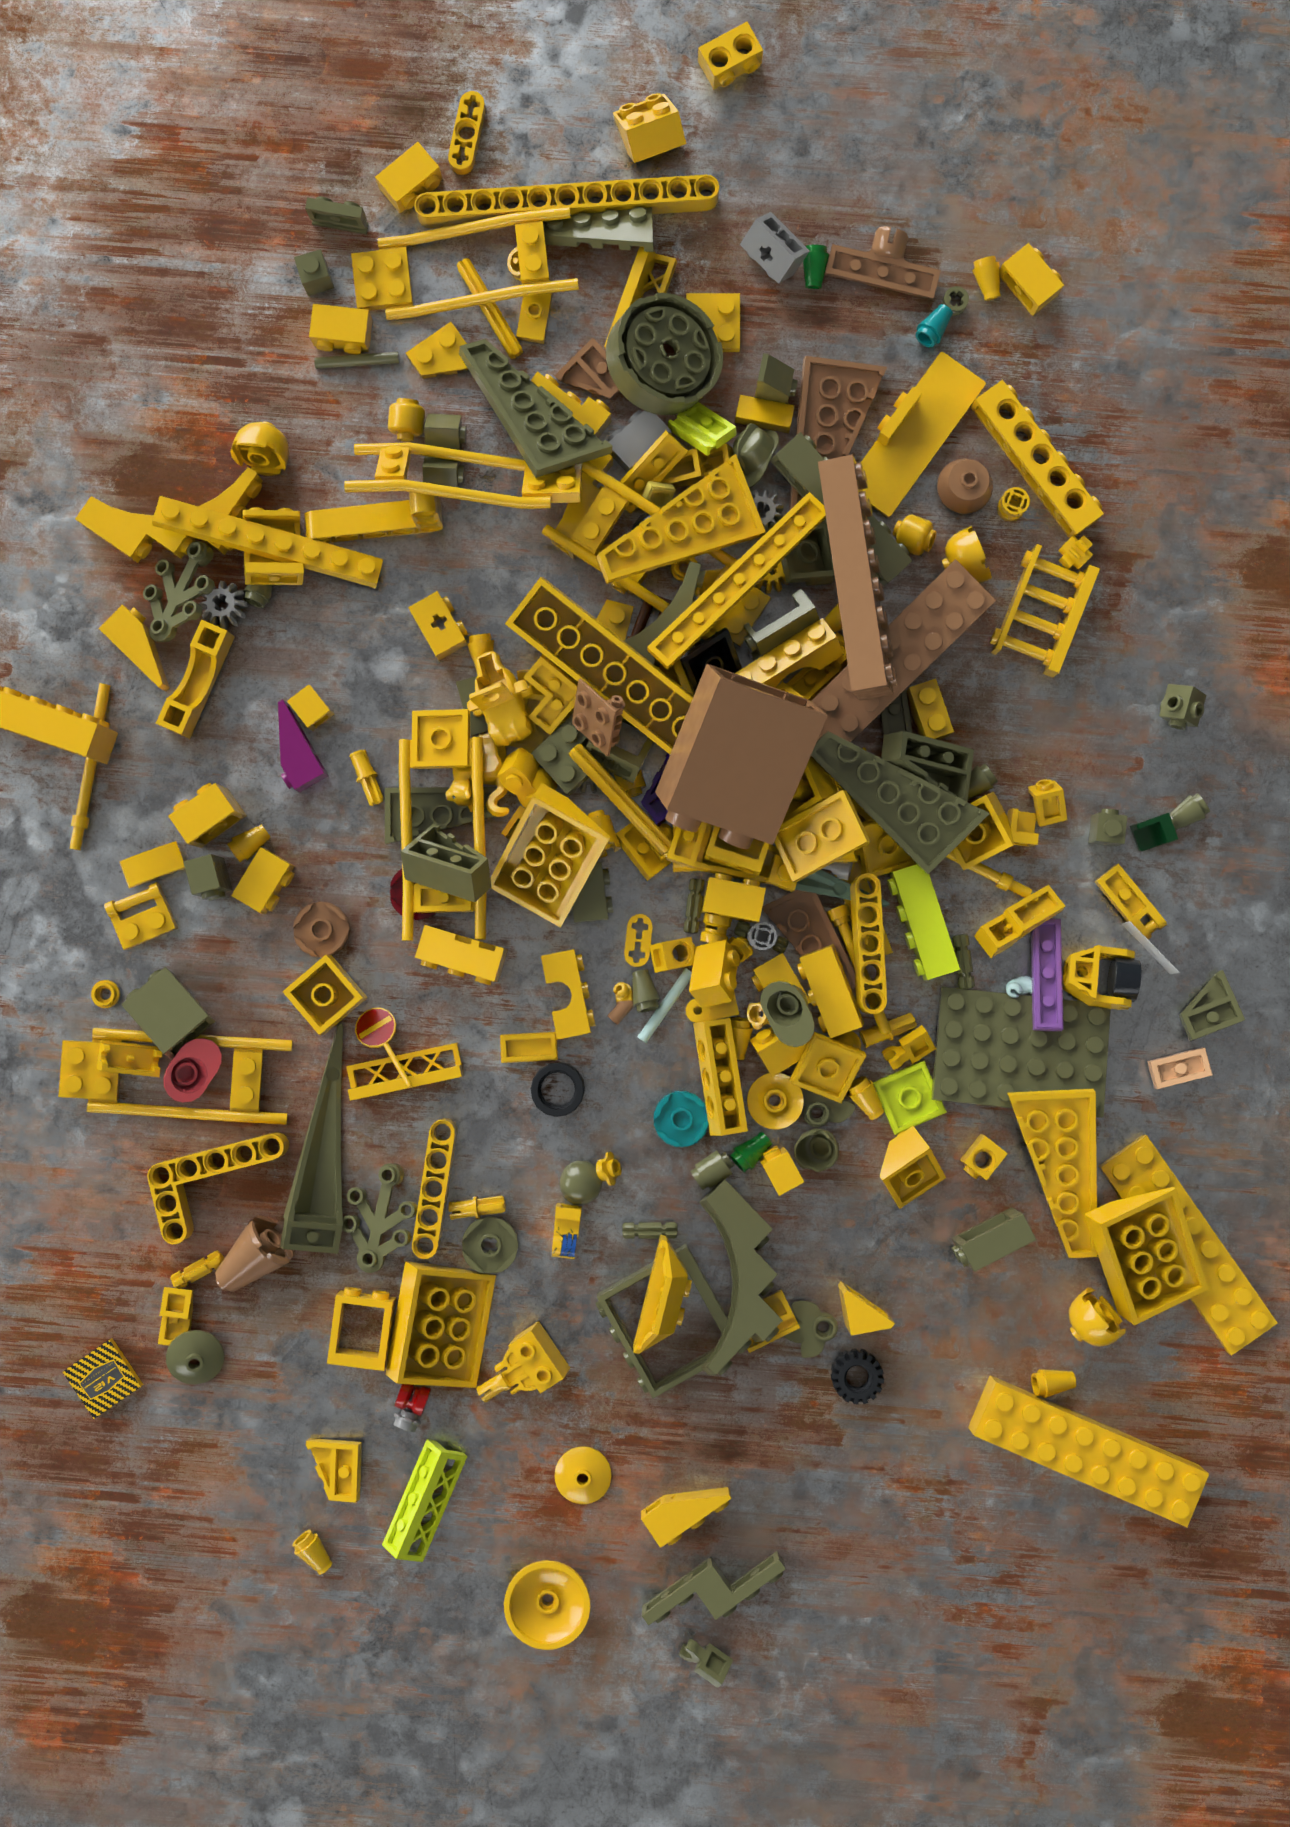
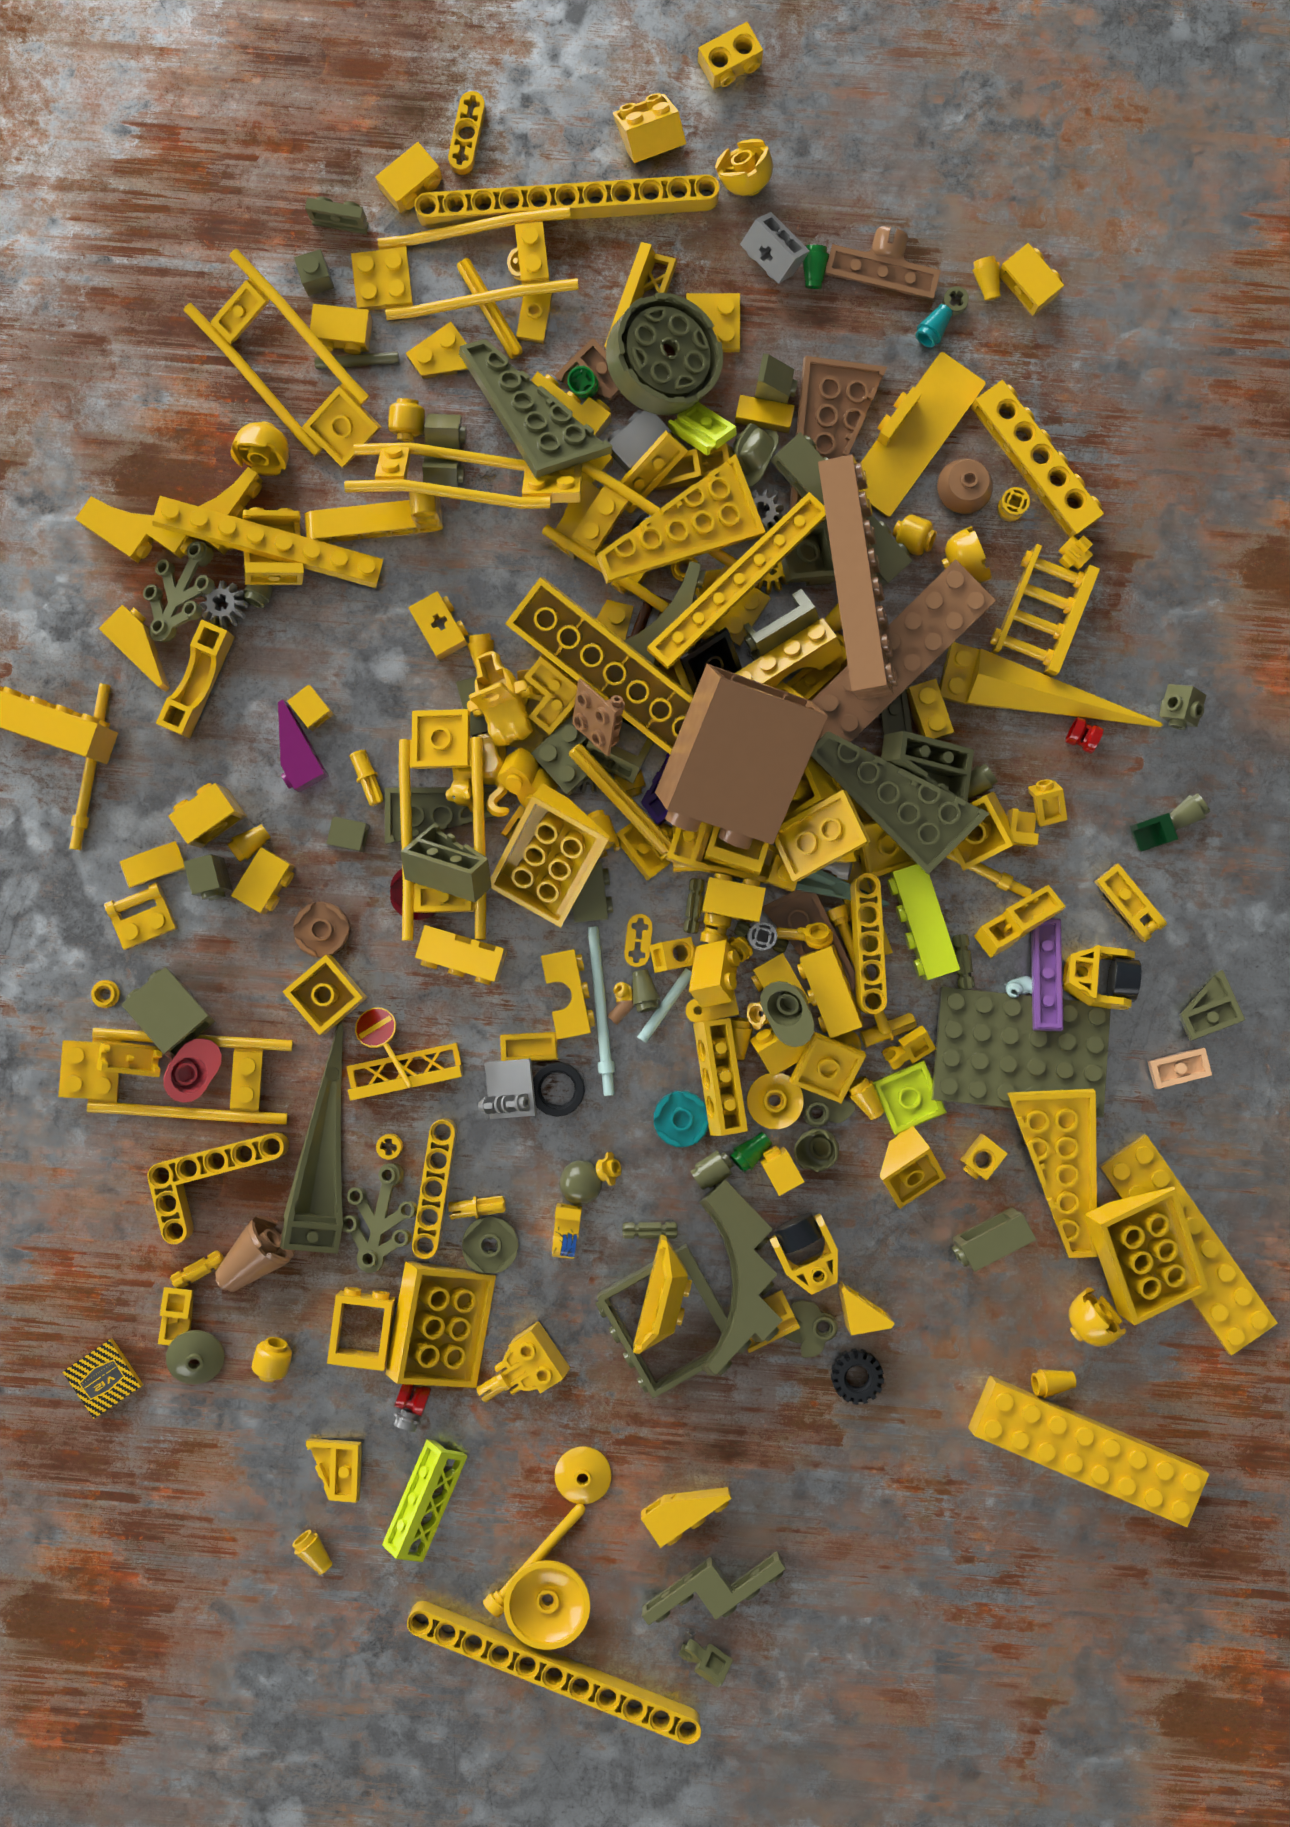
olive wing [543,207,654,252] -> none
light yellow tile [642,481,676,511] -> none
olive brick [1088,809,1127,846] -> none
white sticker [1121,921,1180,974] -> none
none -> yellow plate [183,248,382,468]
none -> yellow head [251,1337,292,1382]
none -> olive panel [327,817,370,853]
none -> yellow bush [376,1133,403,1160]
none -> yellow beam [407,1601,701,1745]
none -> light grey hinge [478,1058,537,1119]
none -> yellow piece [483,1504,586,1618]
none -> green wheel [567,366,599,400]
none -> light aqua bar [587,926,615,1096]
none -> yellow cylinder [715,139,773,196]
none -> yellow piece [769,1213,838,1295]
none -> yellow plate [776,923,833,949]
none -> yellow plate [939,642,1163,727]
none -> red wheel [1065,717,1104,754]

